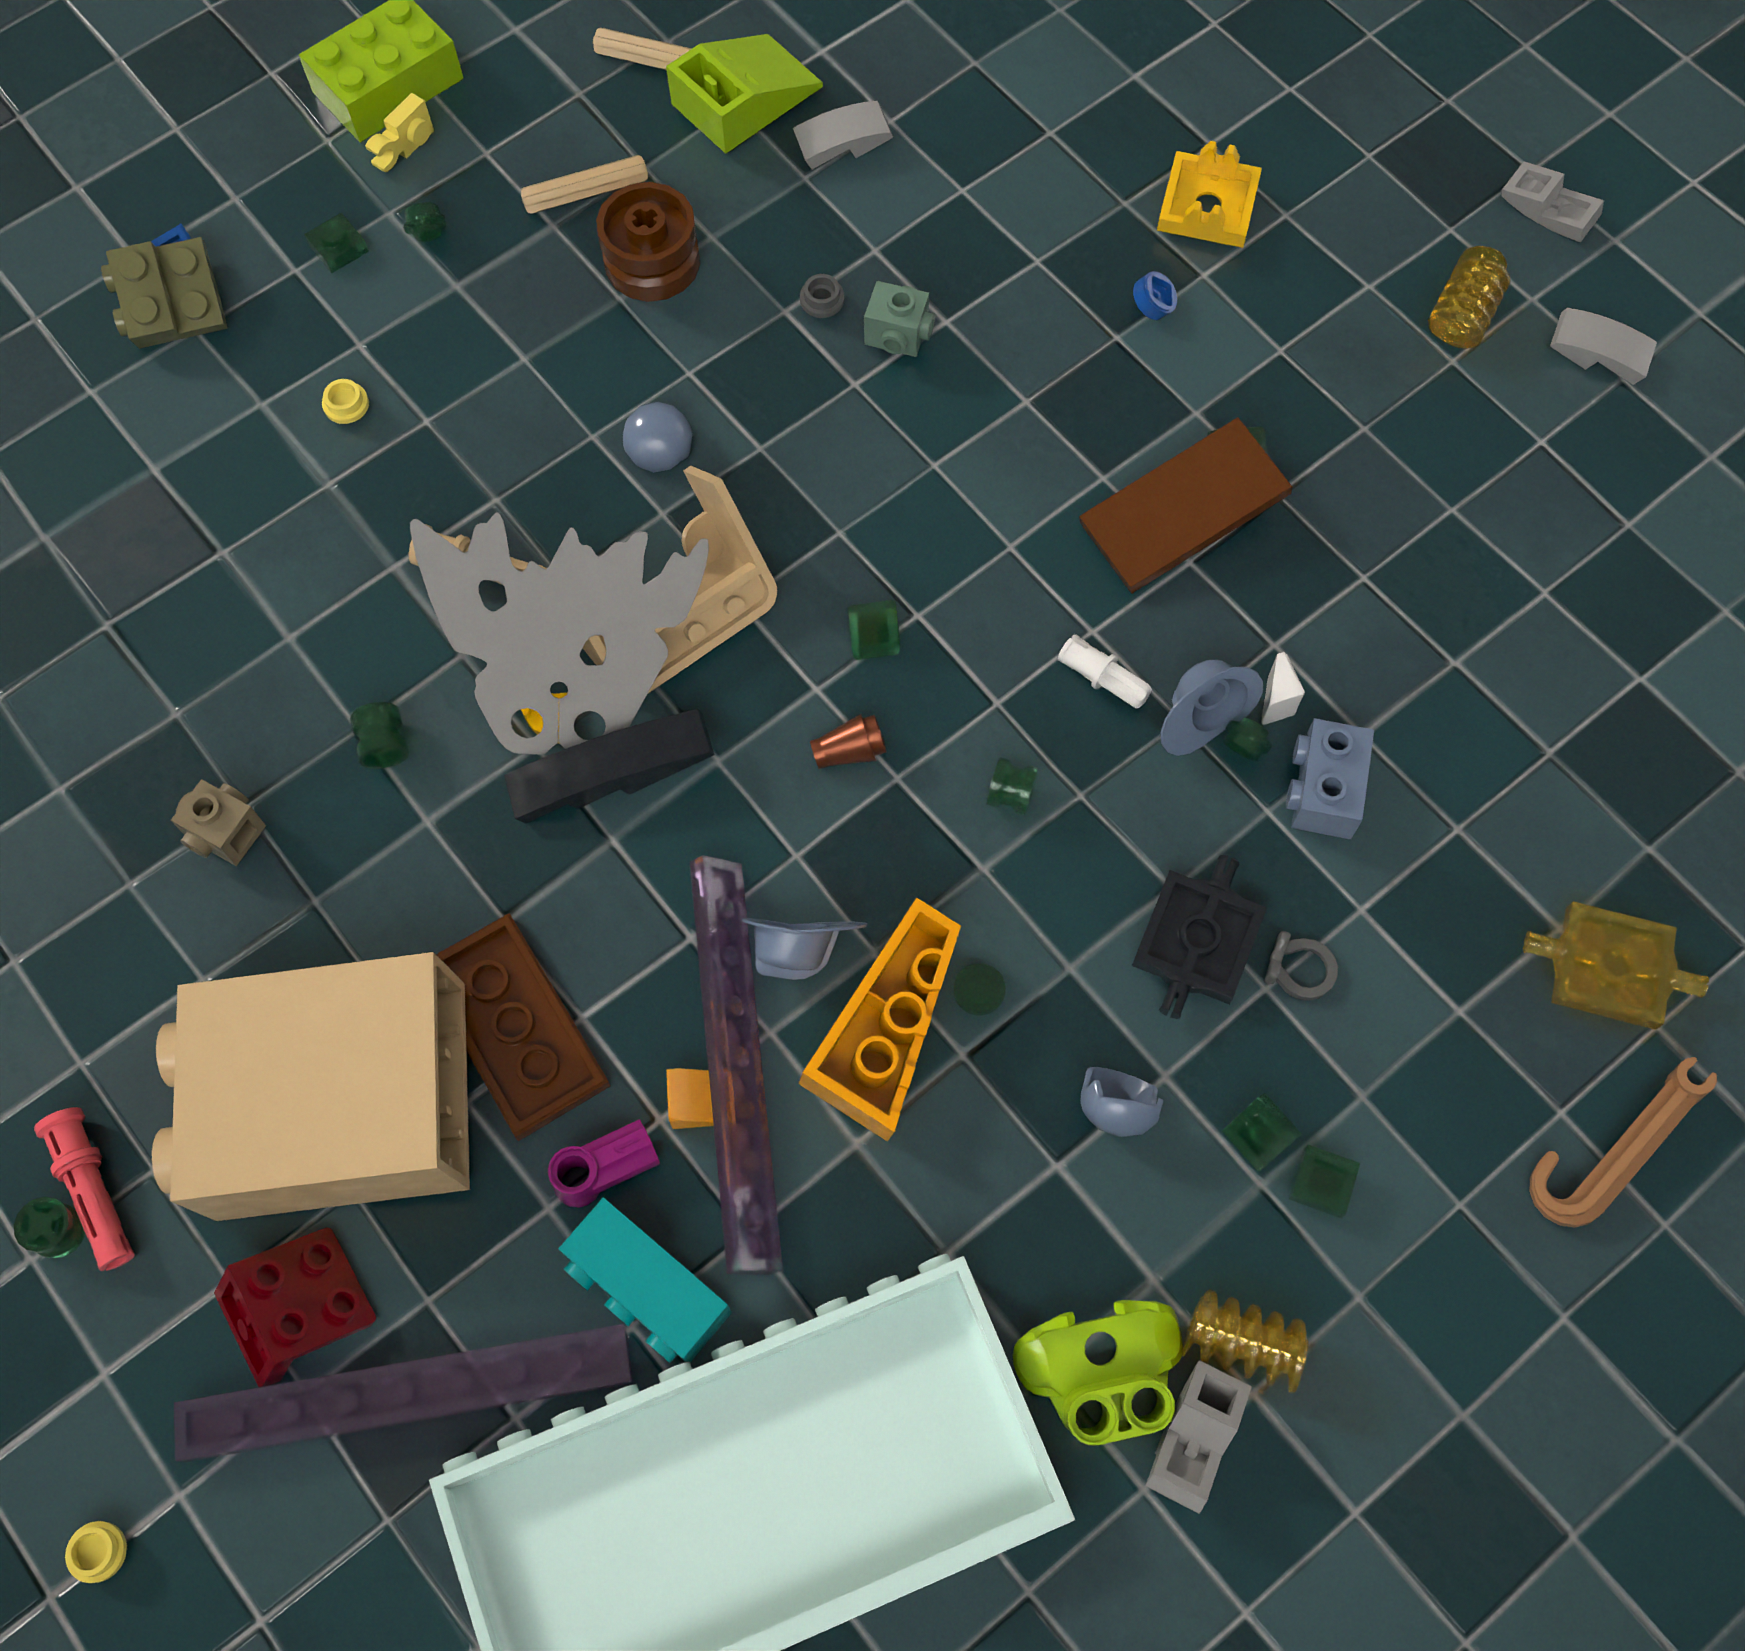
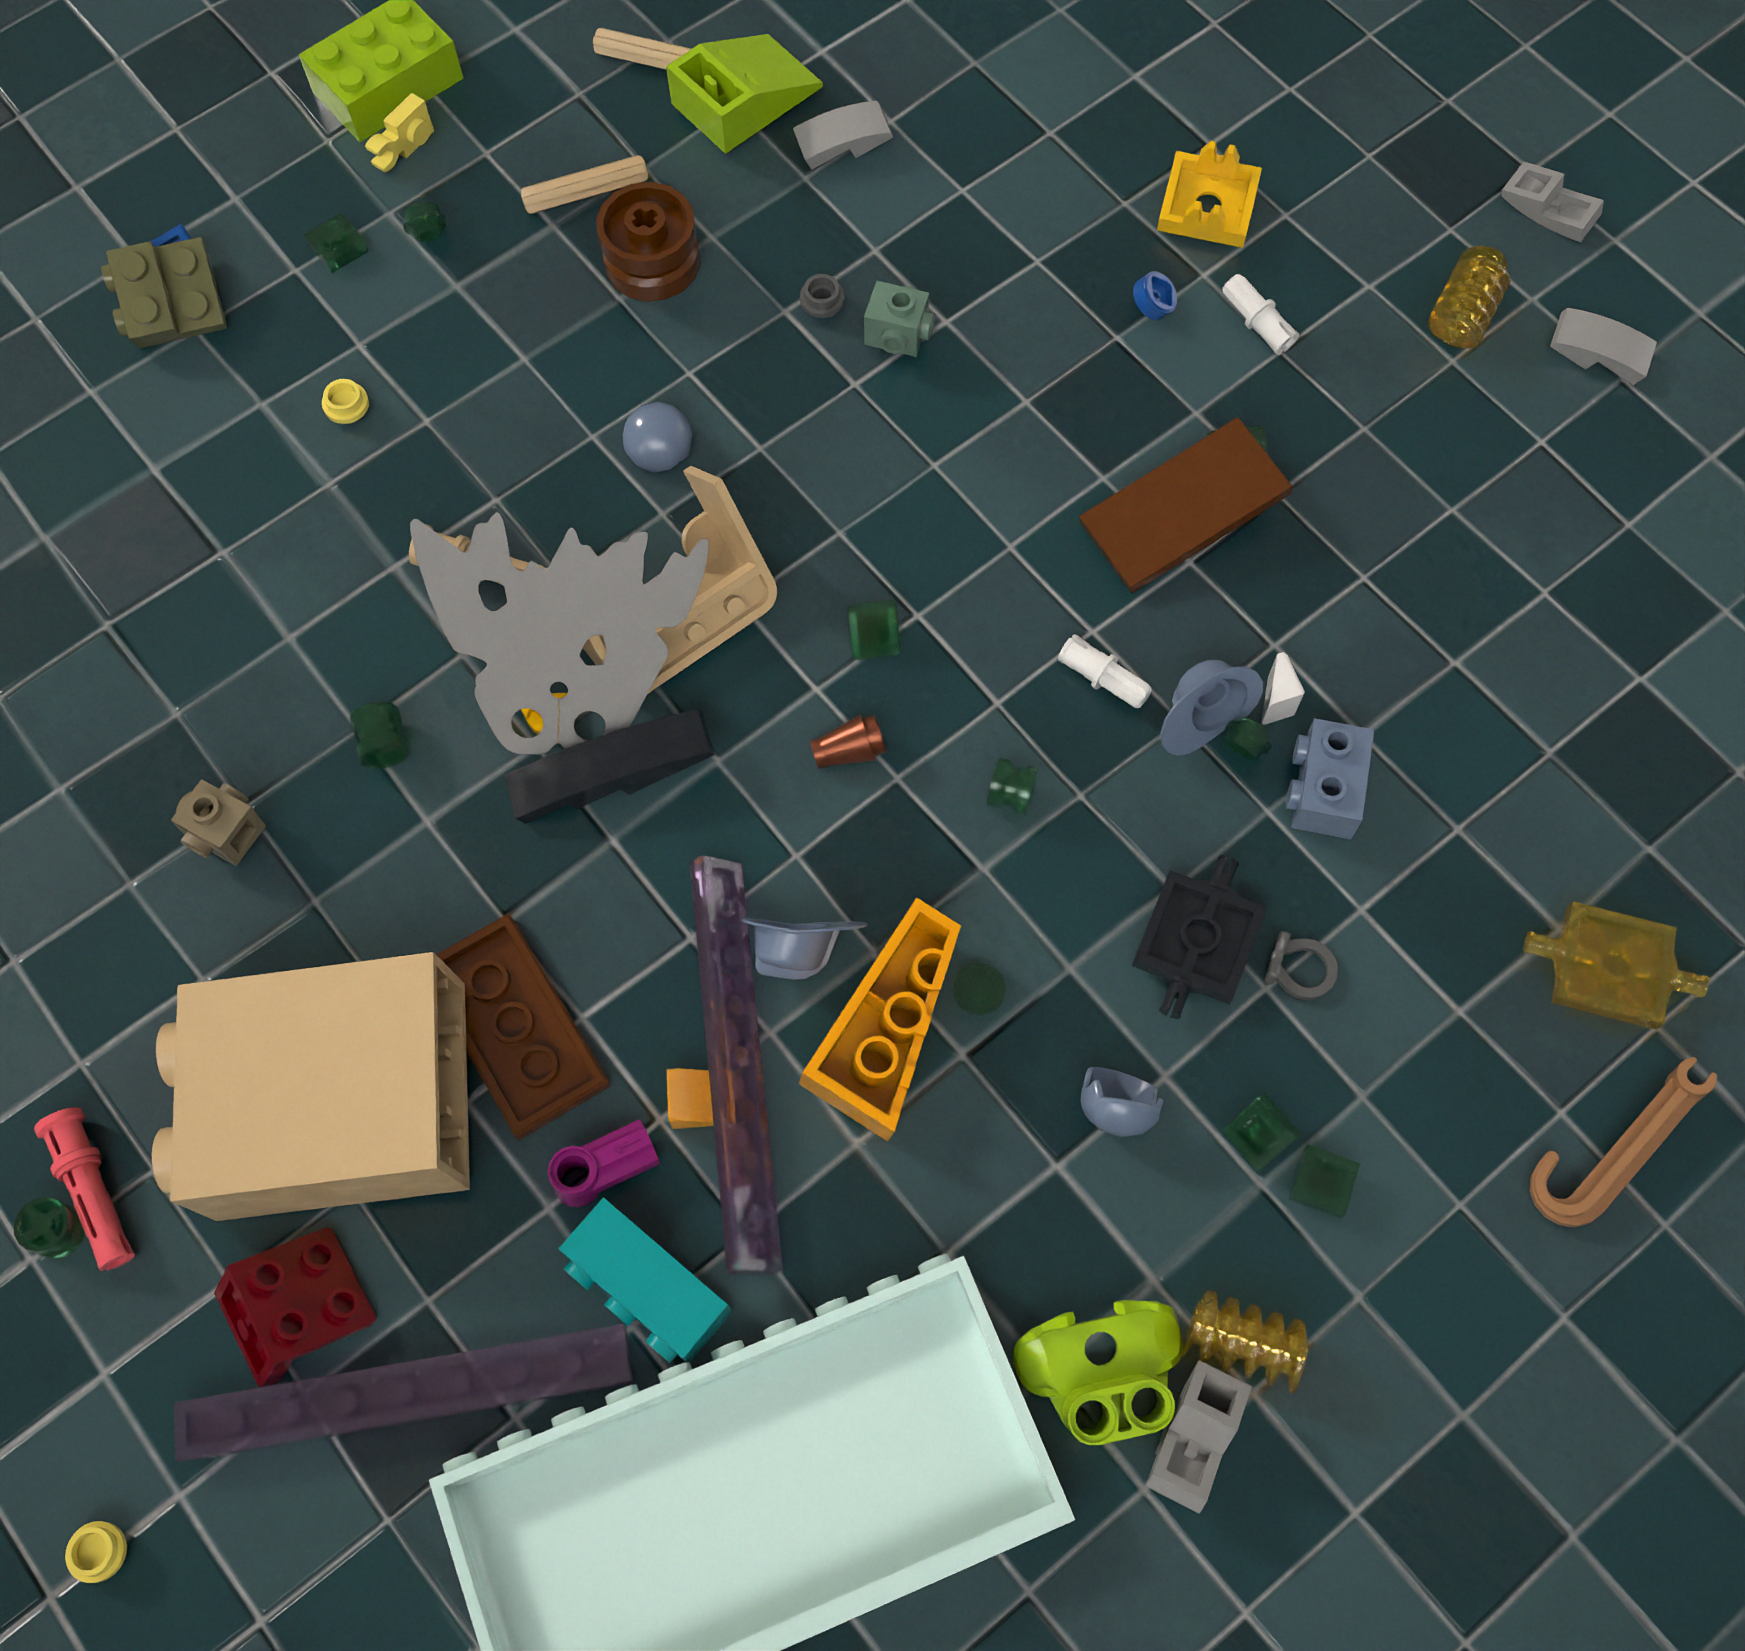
none -> white axle [1222,274,1299,355]

